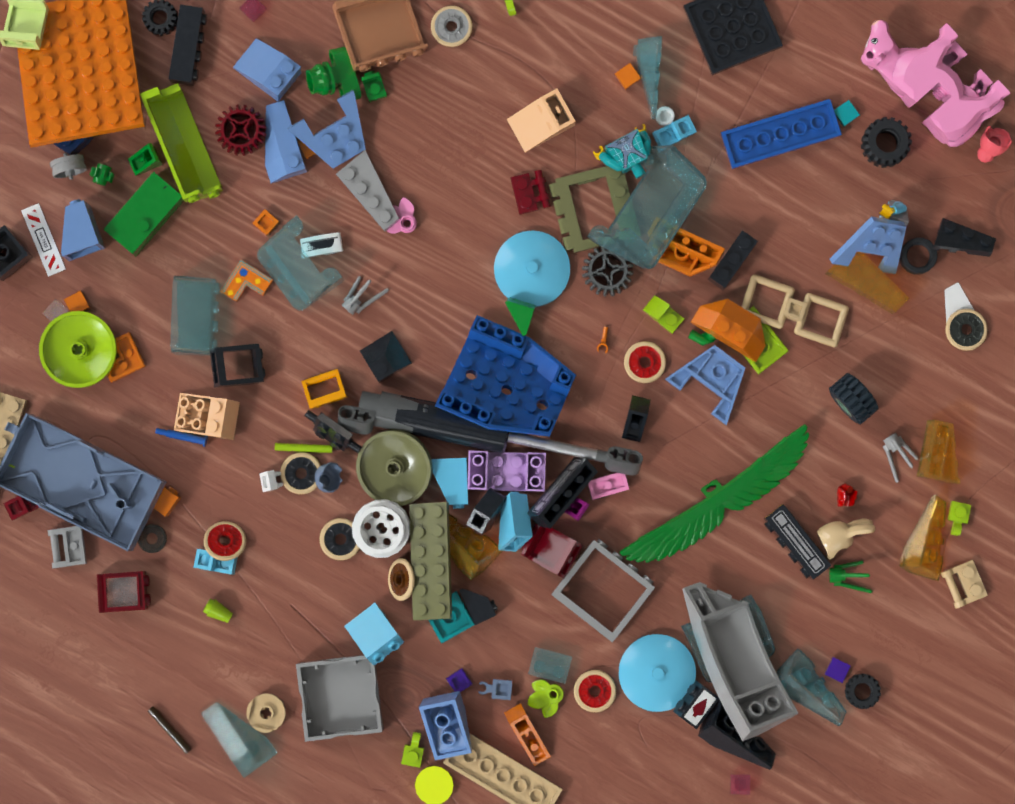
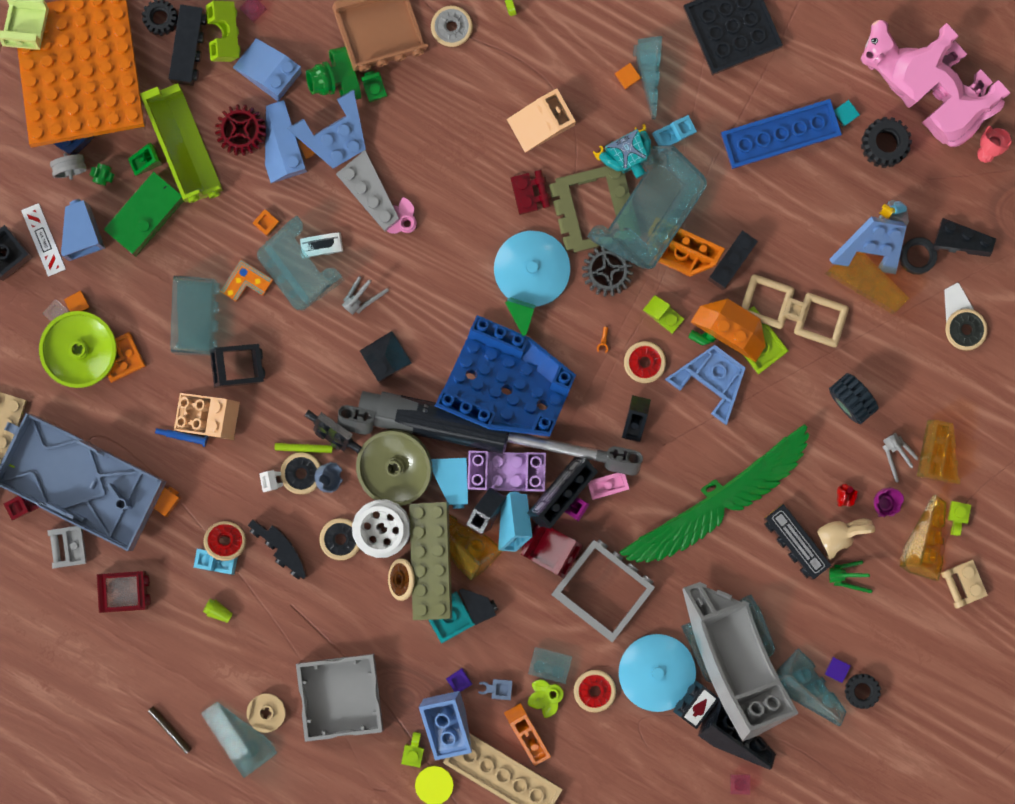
clear smoke piece [138,524,167,553] -> none
light orange tile [301,369,348,410] -> none
medium azure panel [345,603,404,665] -> none
white tile [655,106,675,126] -> none
none -> lime arch [206,1,240,62]
none -> black slope [248,519,307,580]
none -> magenta hair [873,487,904,518]

